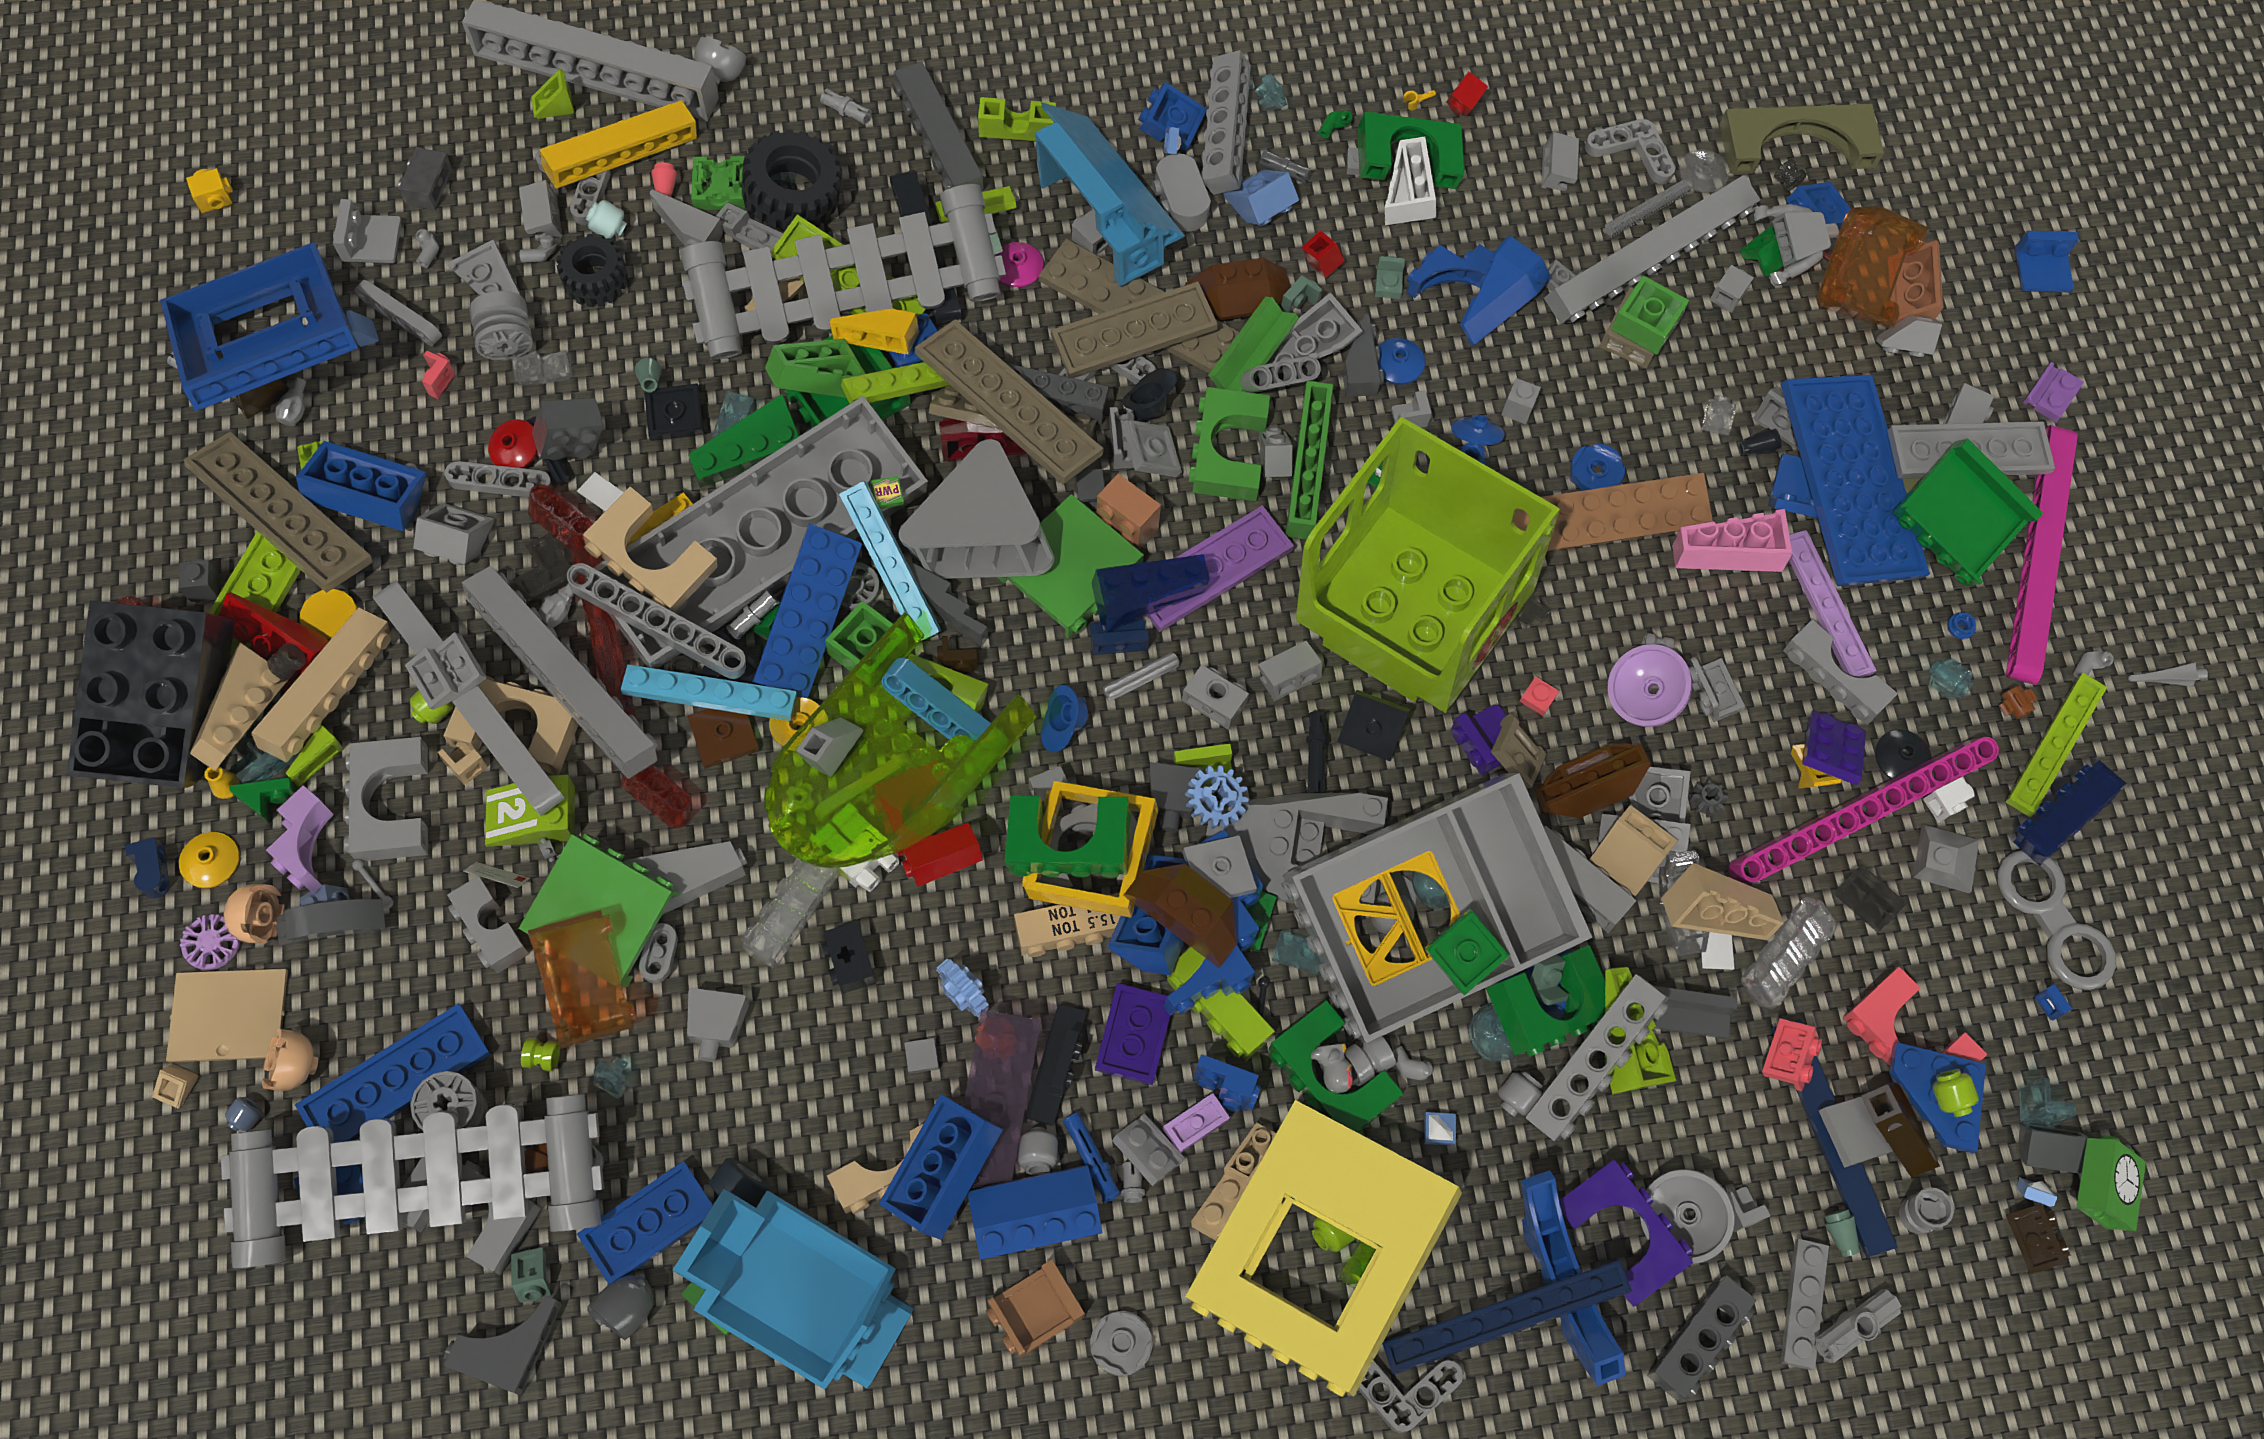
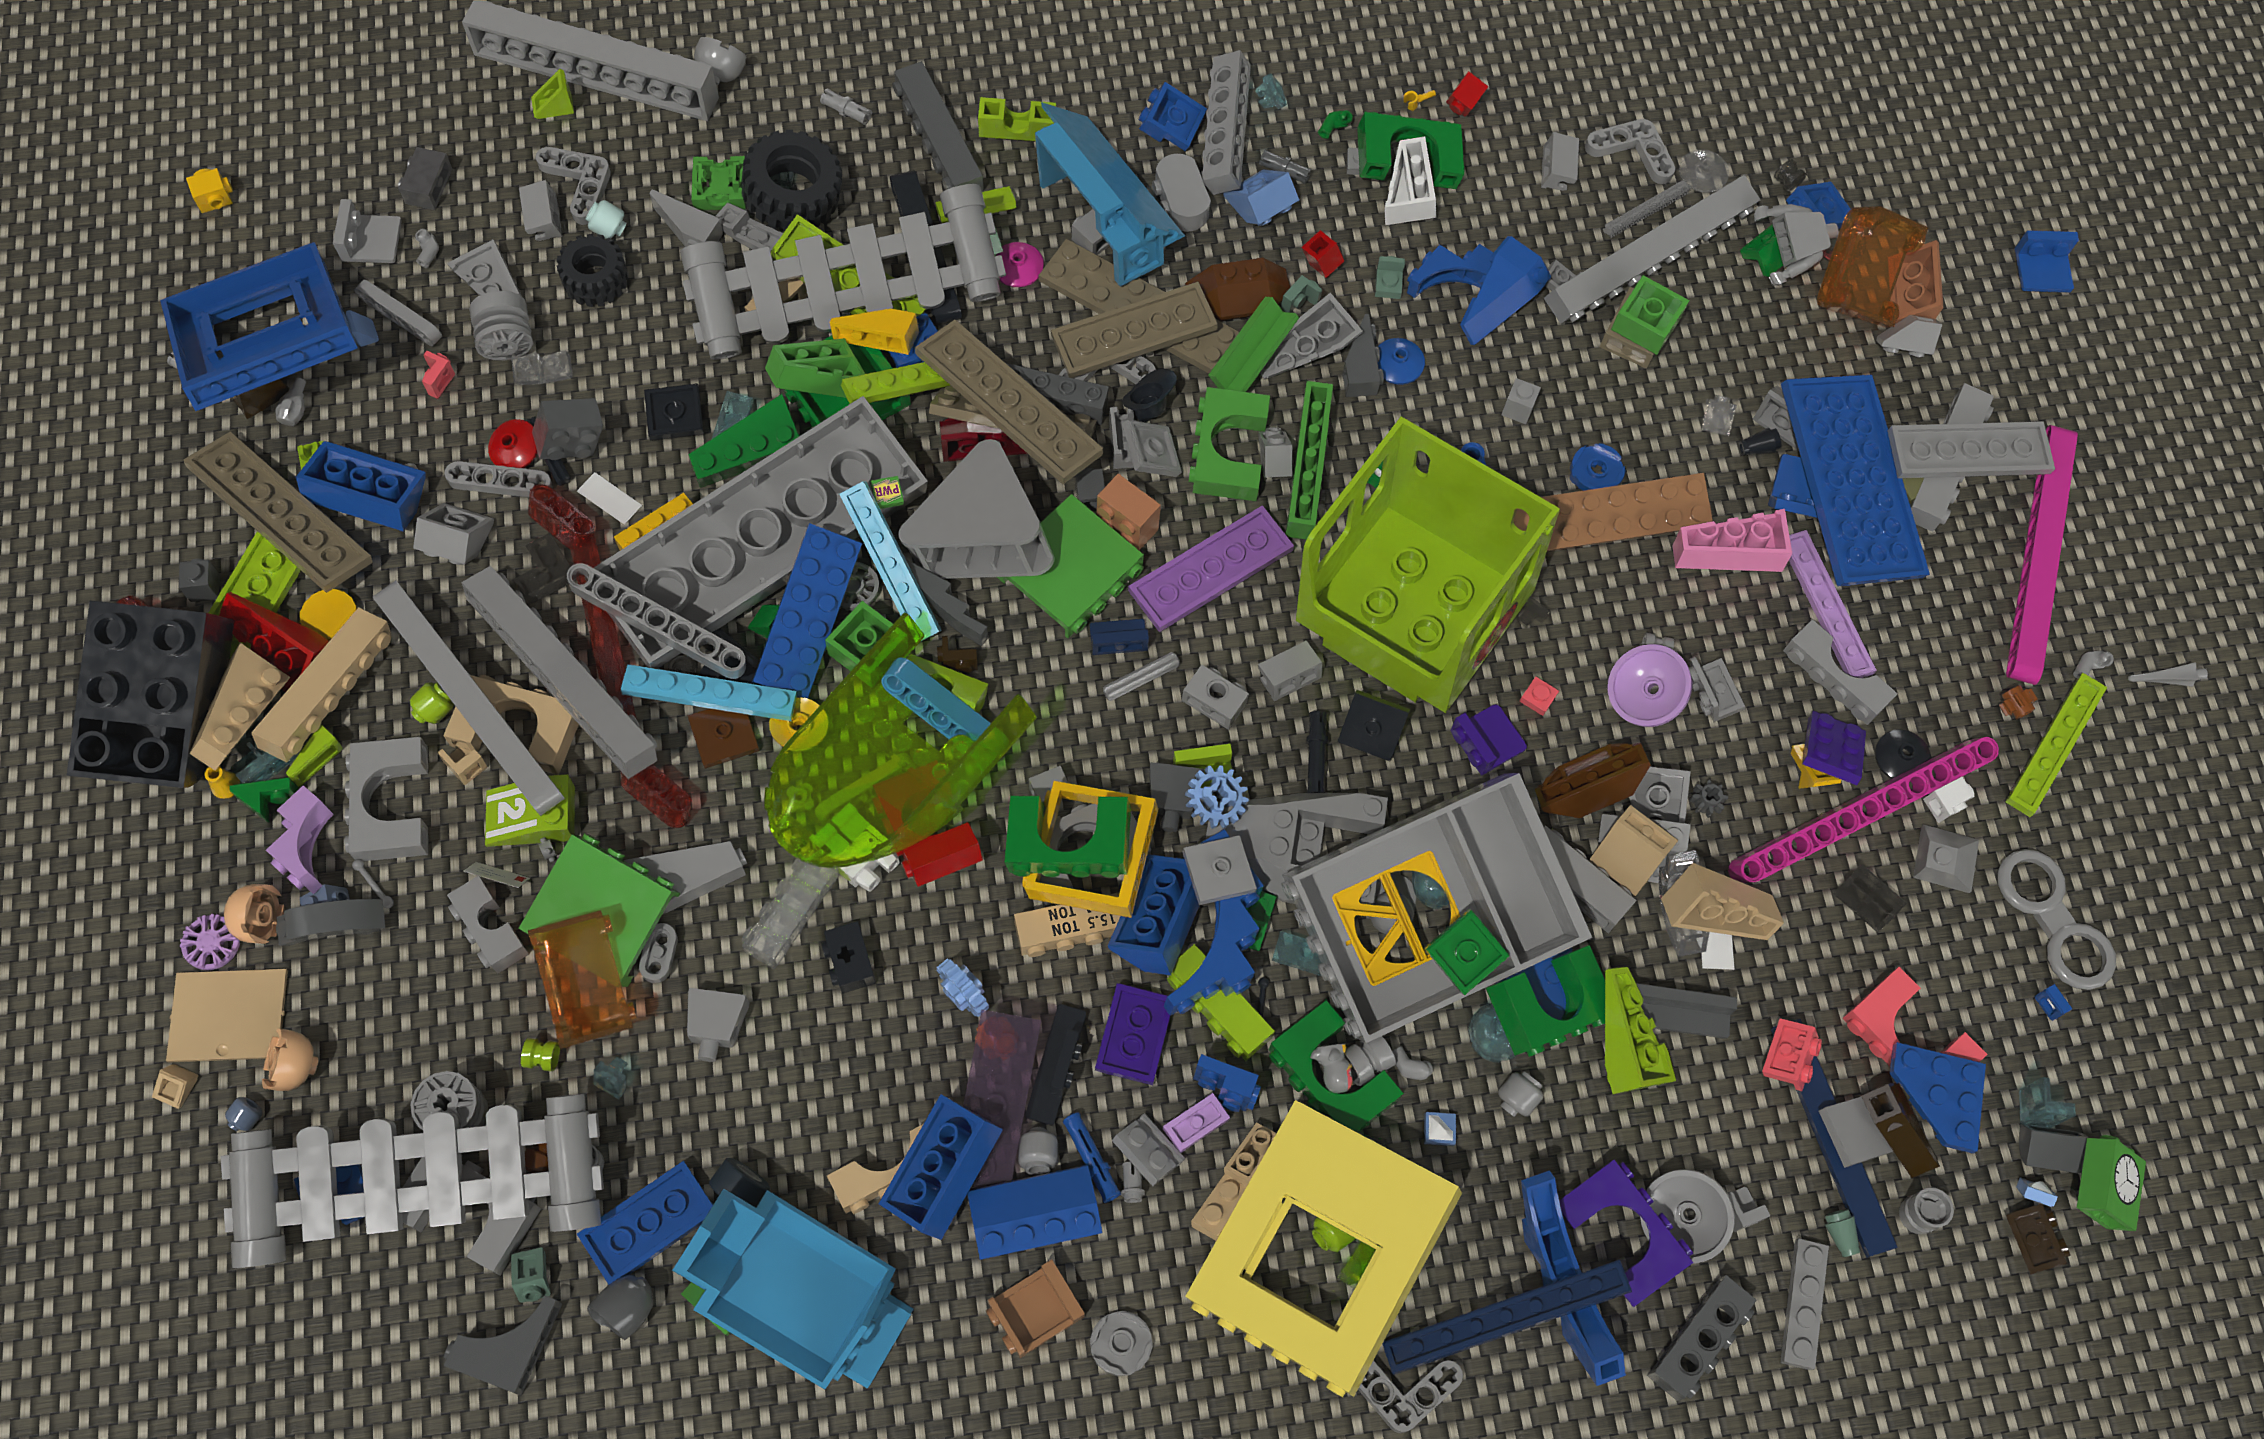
dark blue leg [125,837,169,899] -> none
yellow dish [179,832,240,888] -> none
clear smoke wheel [267,643,306,680] -> none
blue plate [295,1003,491,1143] -> none
light grey slope [405,632,487,710] -> none
light grey arm [520,235,557,263] -> none
light grey piece [538,583,574,628] -> none
yellow brick [539,100,697,189] -> none
tan arch [583,487,718,613] -> none
sand green cone [634,358,662,392] -> none
coral cone [651,162,677,198] -> none
light grey pin [726,589,780,640] -> none
light grey slope [796,717,864,777] -> none
light grey tile [904,1038,939,1074] -> none
blue piece [1041,685,1088,752] -> none
clear blue wedge [1091,554,1210,634] -> none
reddish brown wedge [1123,864,1237,968] -> none
medium blue tile [1163,127,1181,154] -> none
light grey beam [1240,356,1321,393] -> none
light grey panel [1391,391,1432,428] -> none
blue dish [1451,415,1505,445] -> none
dark tan plate [1491,714,1546,789] -> none
light grey brick [1525,974,1669,1141] -> none
sand green bracket [1529,955,1569,1005] -> none
light grey brick [1710,265,1754,313] -> none
olive arch [1719,103,1884,174] -> none
clear brick [1741,898,1837,1009] -> none
light grey piece [1814,1289,1901,1363] -> none
green panel [1892,438,2043,586] -> none
clear light blue head [1929,658,1973,699] -> none
lime head [1932,1069,1979,1117] -> none
blue plate [1947,613,1976,639] -> none
clear blue wedge [2013,760,2127,866] -> none
medium lavender plate [2023,362,2084,423] -> none

